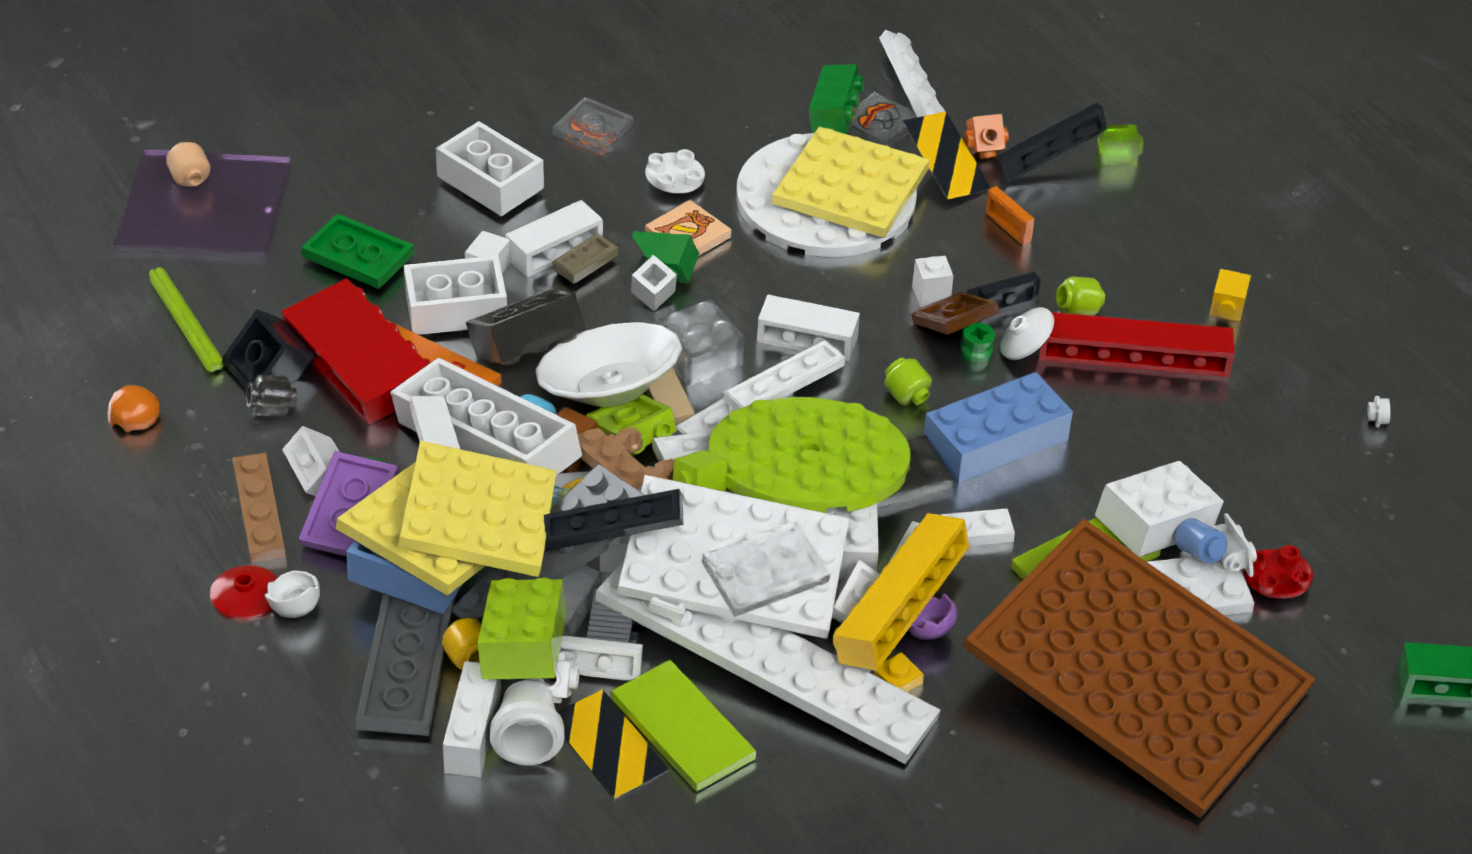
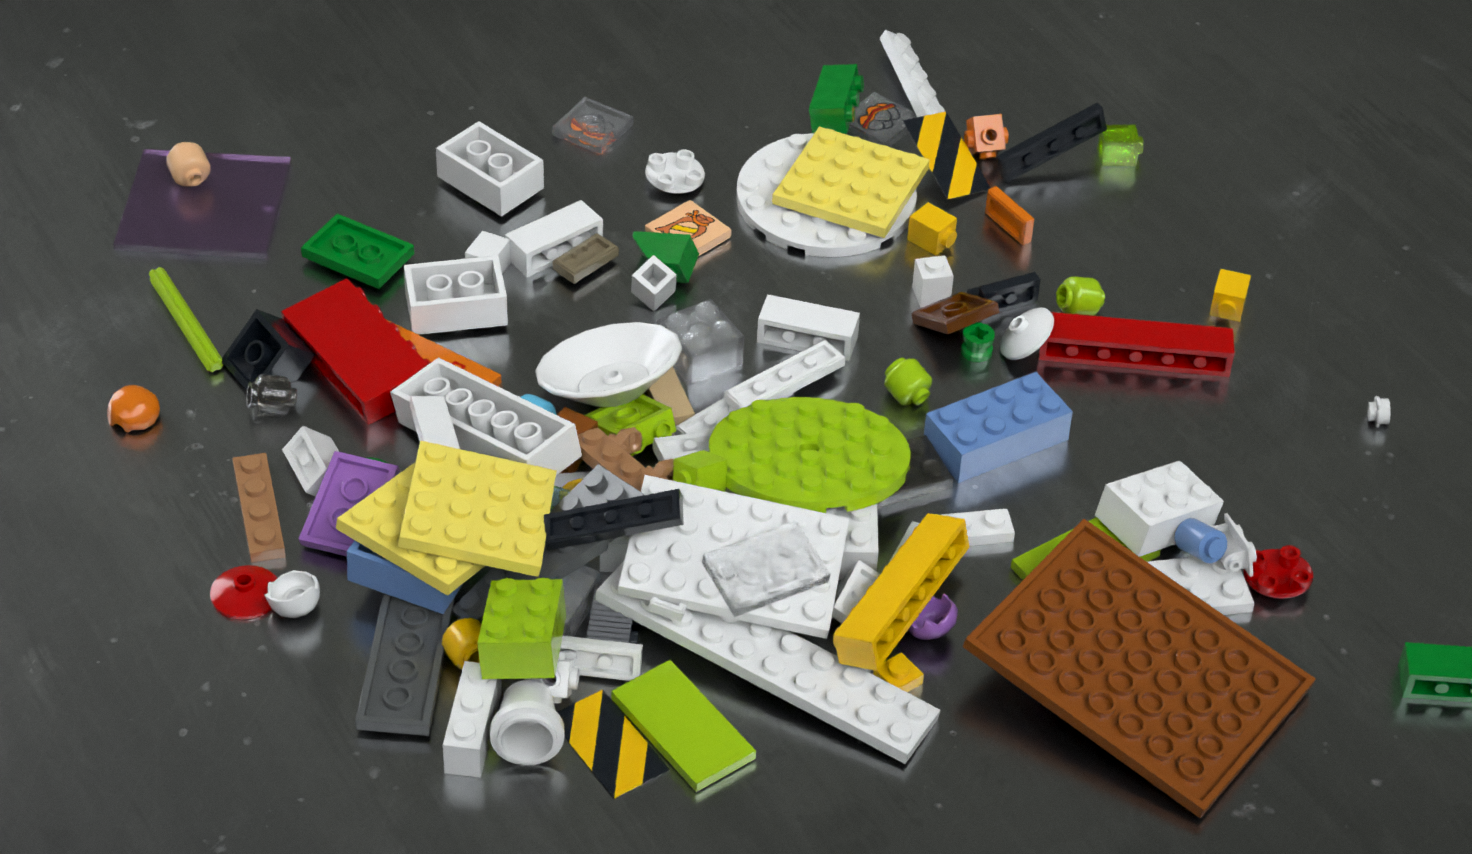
clear smoke brick [465,289,586,366] -> none
none -> yellow brick [907,202,957,256]

